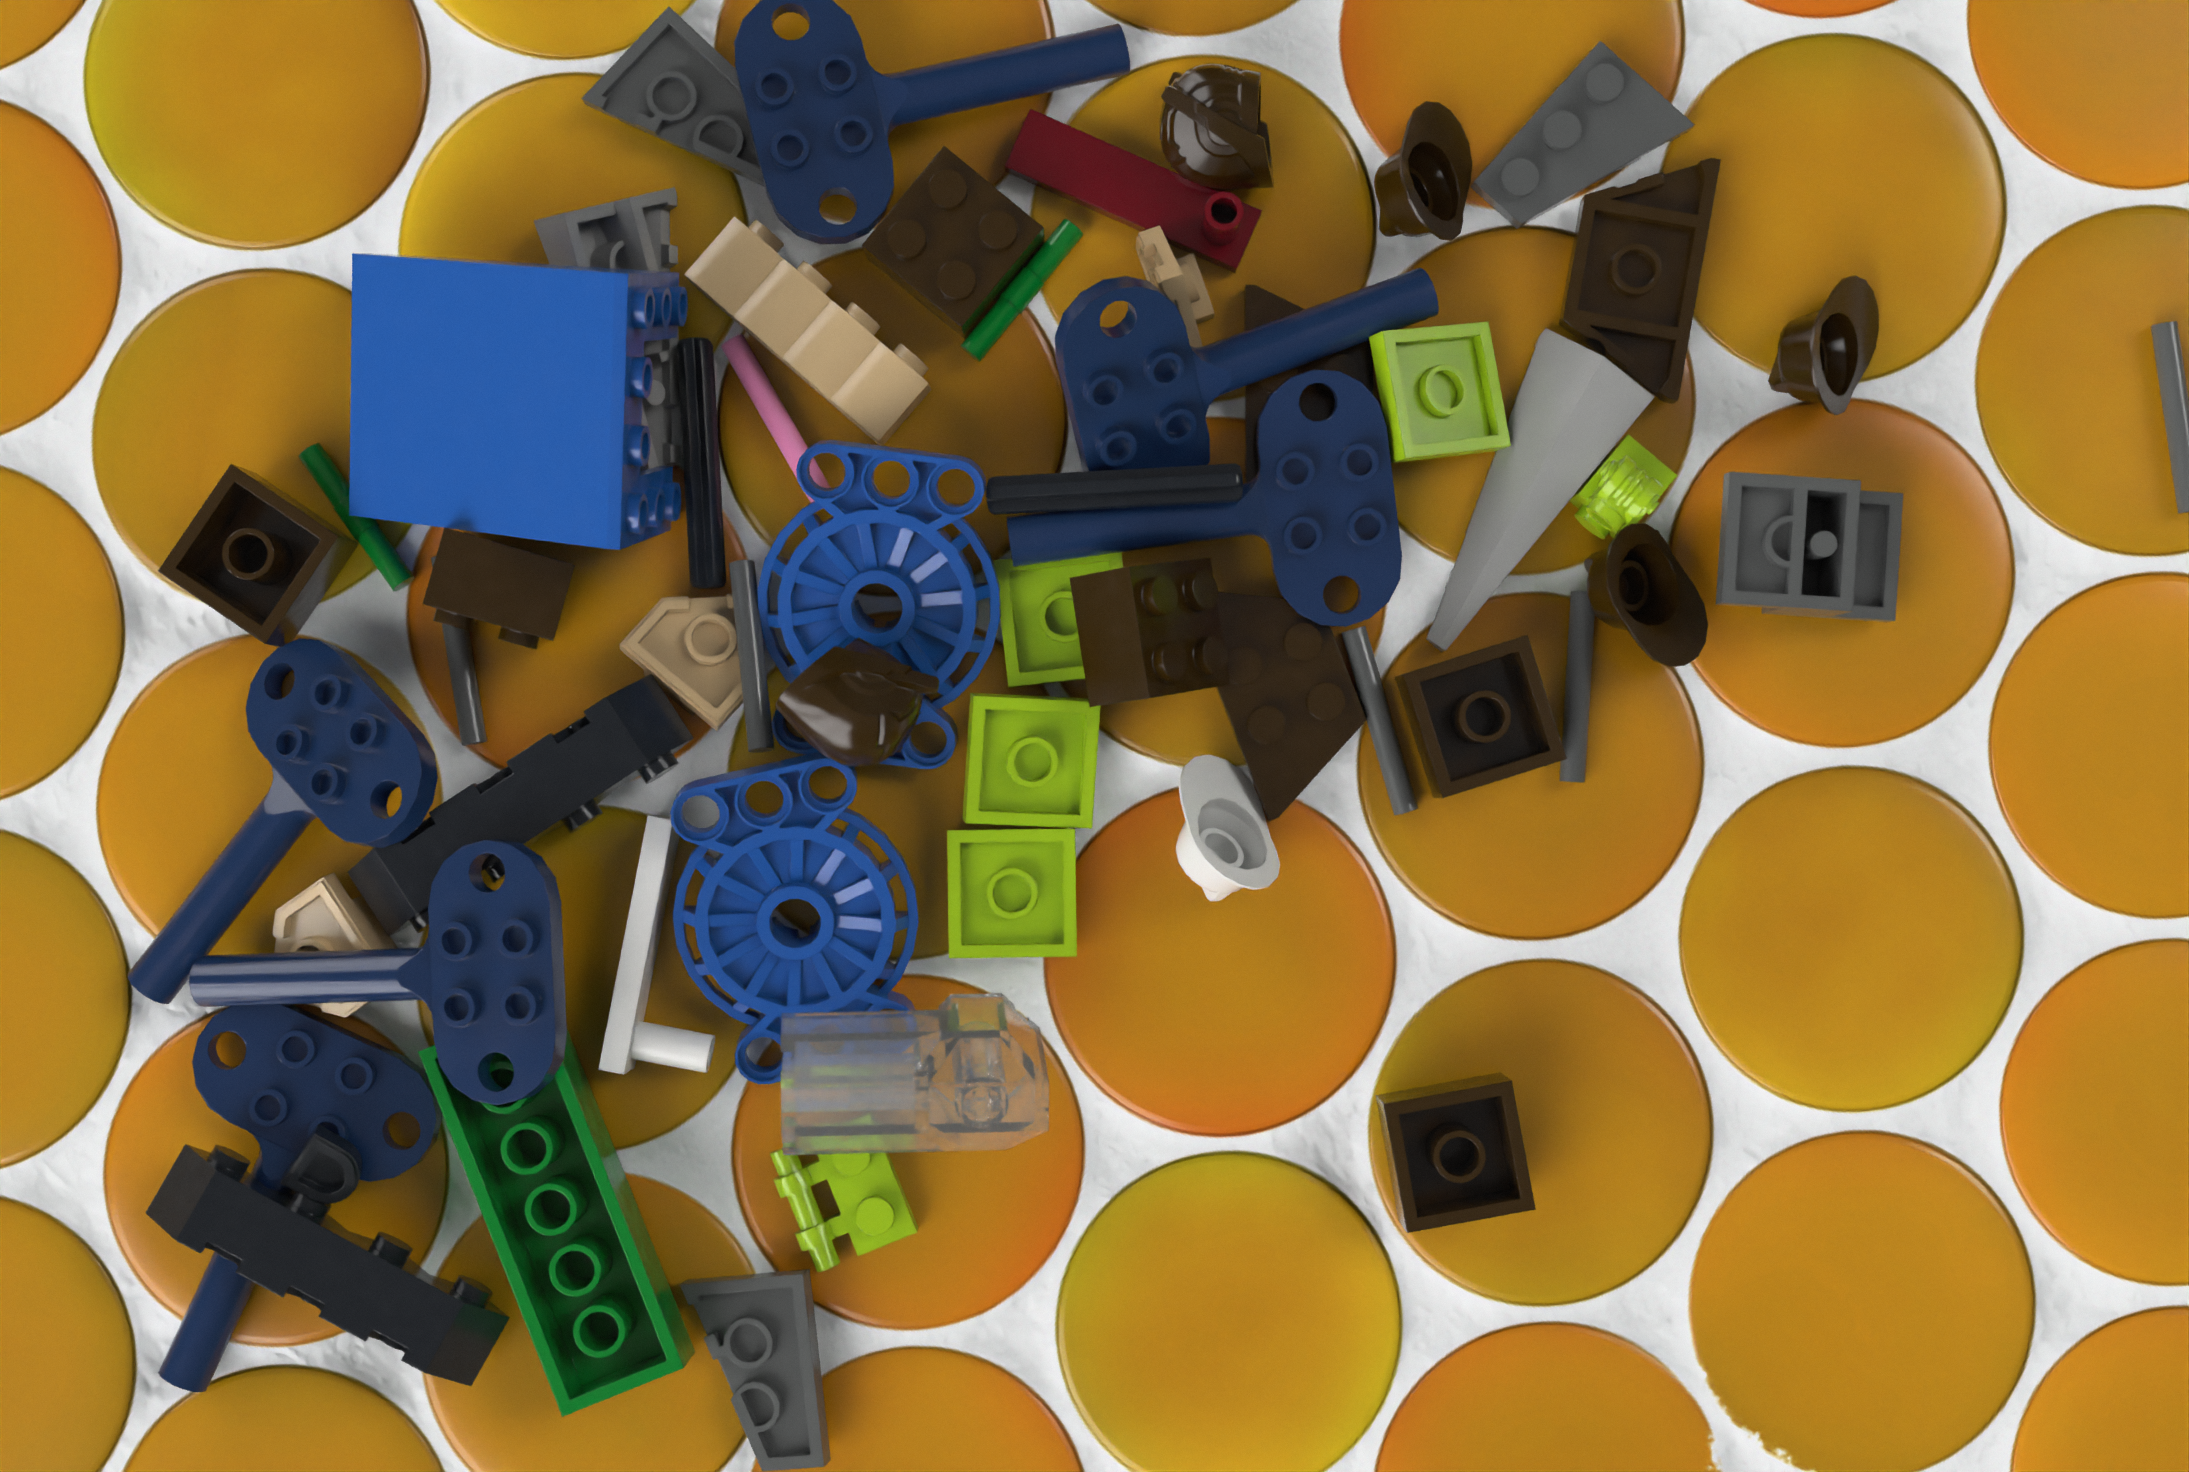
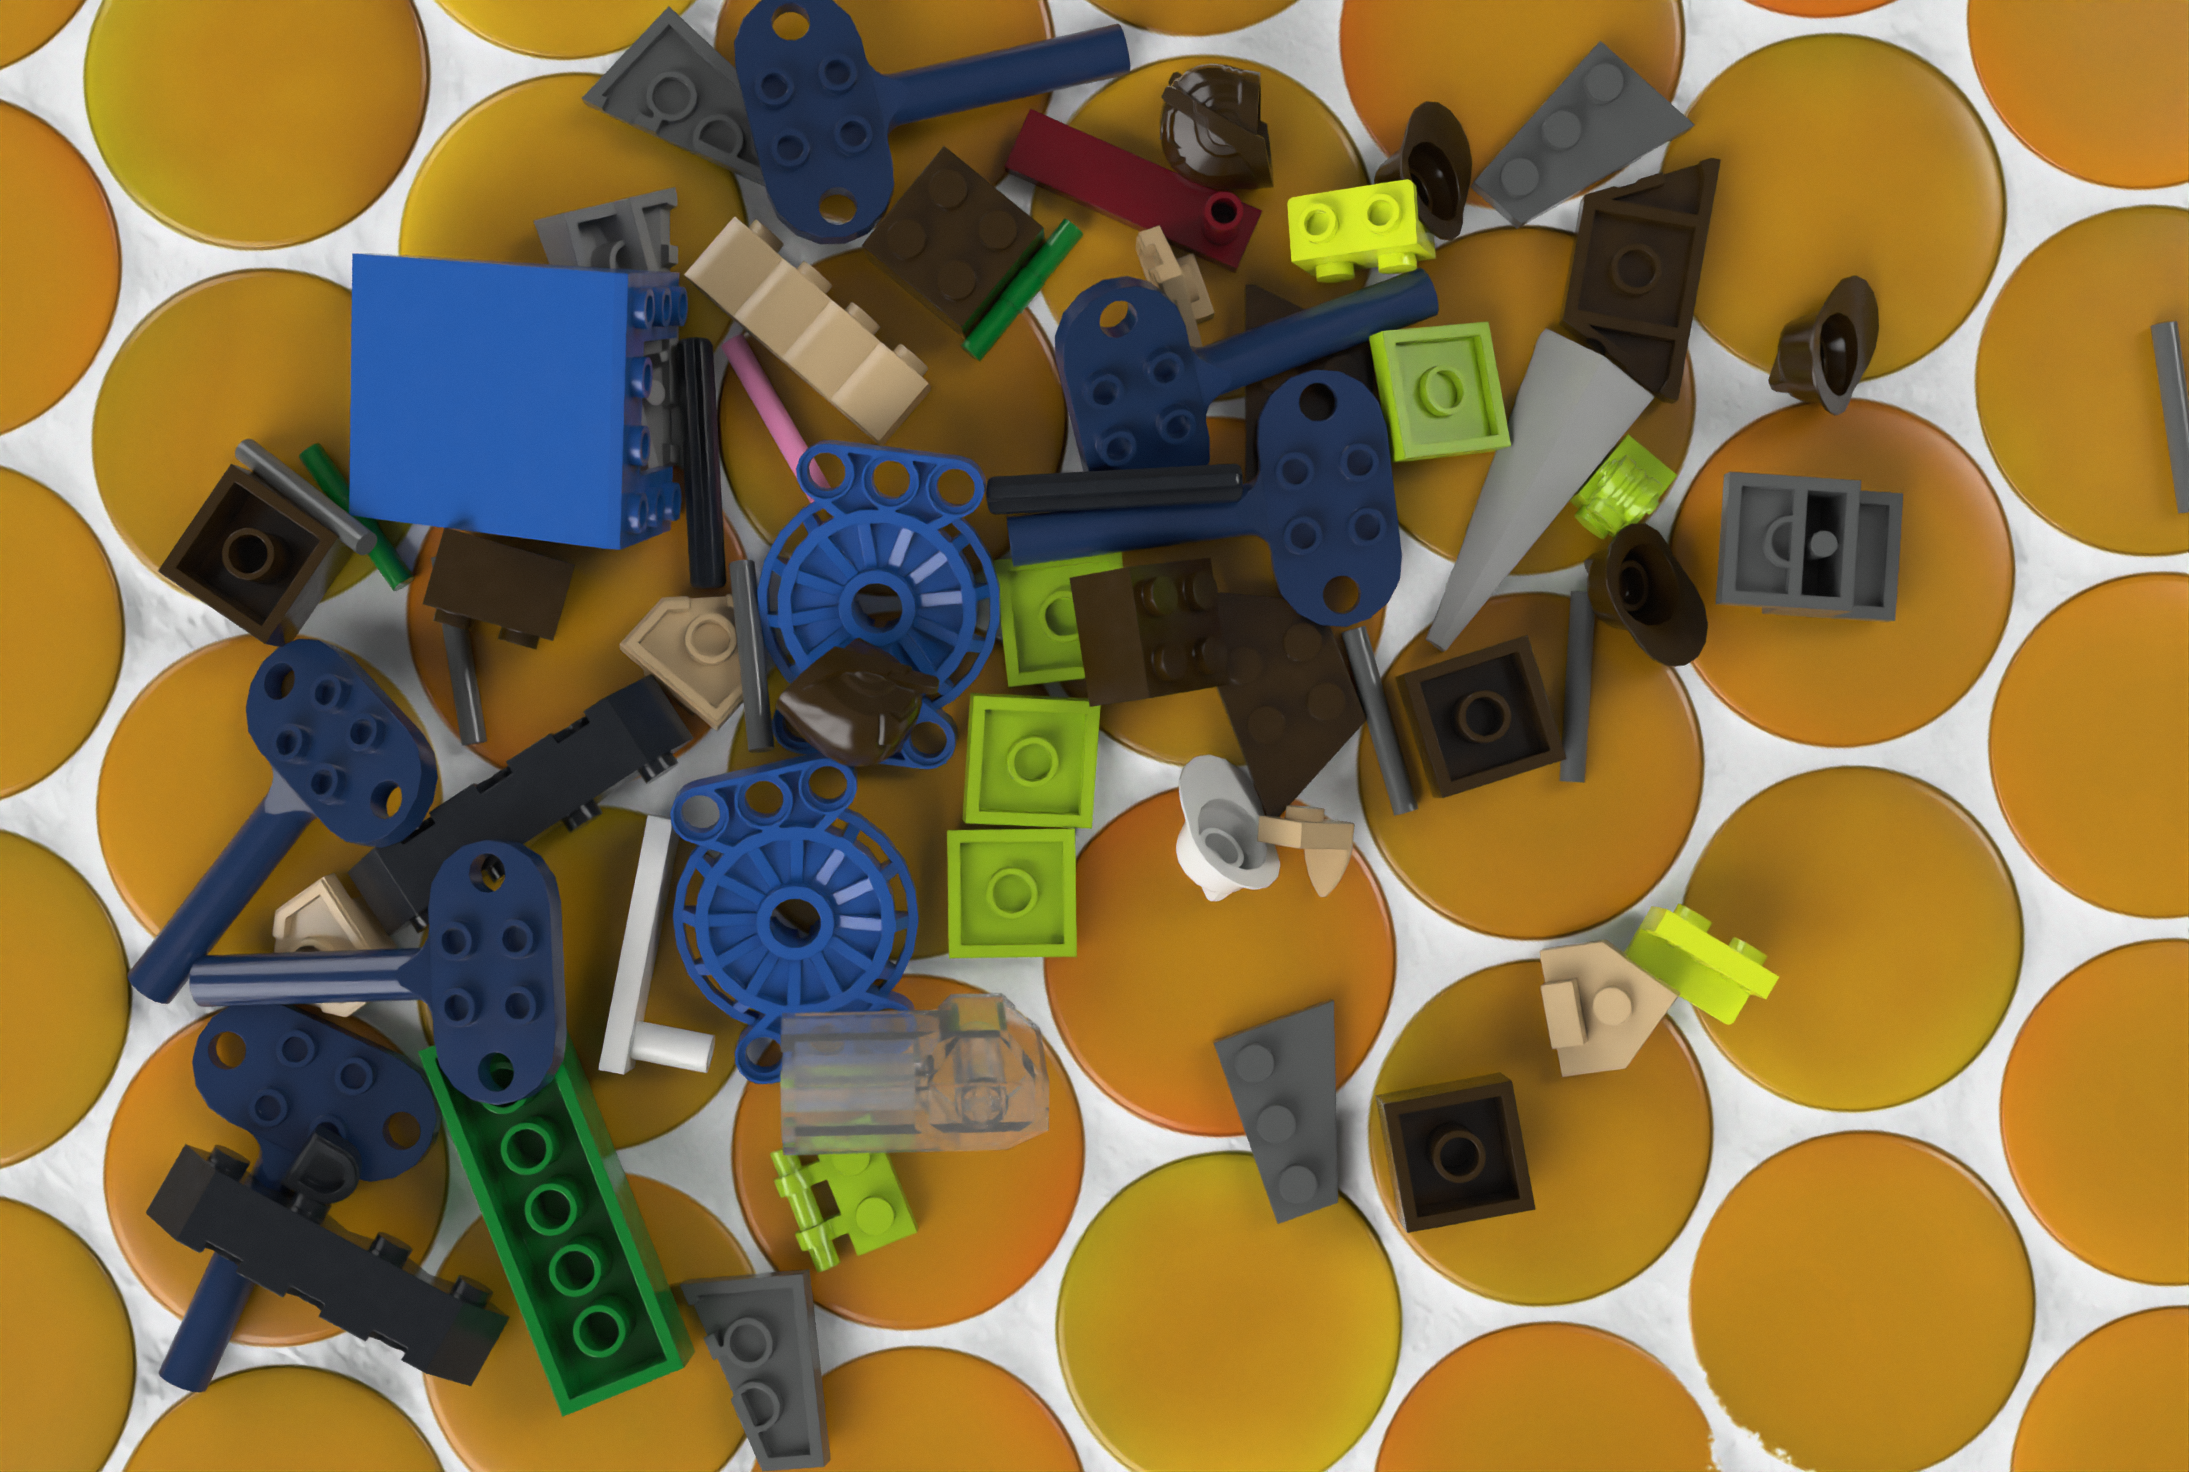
none -> dark grey bar [235,439,377,555]
none -> dark grey wing [1213,999,1338,1224]
none -> tan plate [1257,805,1355,897]
none -> neon yellow bracket [1287,179,1436,283]
none -> tan plate [1540,939,1681,1077]
none -> neon yellow bracket [1624,903,1779,1025]

